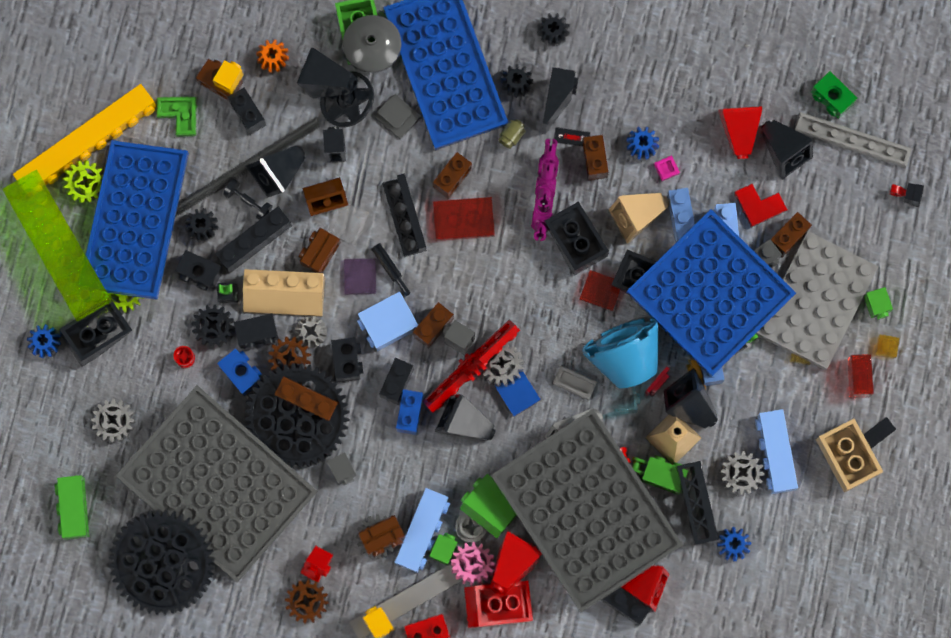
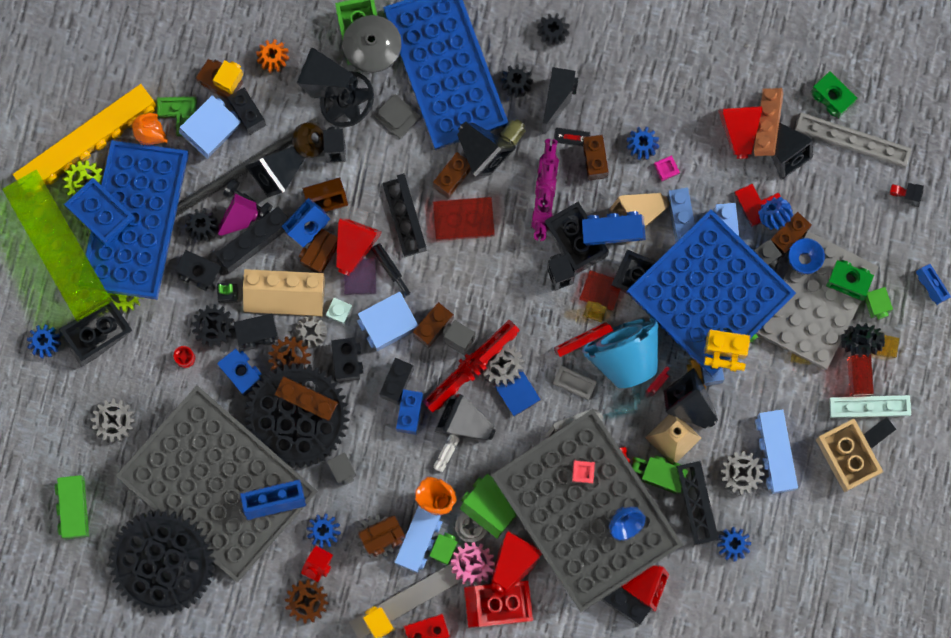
none -> blue plate [64,178,135,245]
none -> orange hair [132,112,167,145]
none -> light blue brick [179,95,241,159]
none -> magenta slope [218,194,258,236]
none -> blue brick [240,480,306,520]
none -> blue brick [282,198,330,248]
none -> dark brown piece [292,122,324,158]
none -> blue gear [306,514,341,548]
none -> light aqua plate [326,298,352,324]
none -> red slope [336,218,382,275]
none -> orange hair [415,477,456,515]
none -> white axle [434,435,459,472]
none -> black slope [457,121,516,177]
none -> black brick [547,254,575,291]
none -> red tile [554,322,613,357]
none -> coral plate [572,461,595,483]
none -> blue brick [582,211,646,246]
none -> clear yellow plate [583,301,607,323]
none -> blue piece [609,507,645,540]
none -> yellow brick [704,330,750,372]
none -> nougat plate [754,88,783,156]
none -> blue gear [758,197,793,230]
none -> blue piece [788,238,825,274]
none -> green brick [826,260,874,301]
none -> light aqua plate [829,395,911,418]
none -> black gear [841,323,885,357]
none -> blue plate [916,264,951,305]

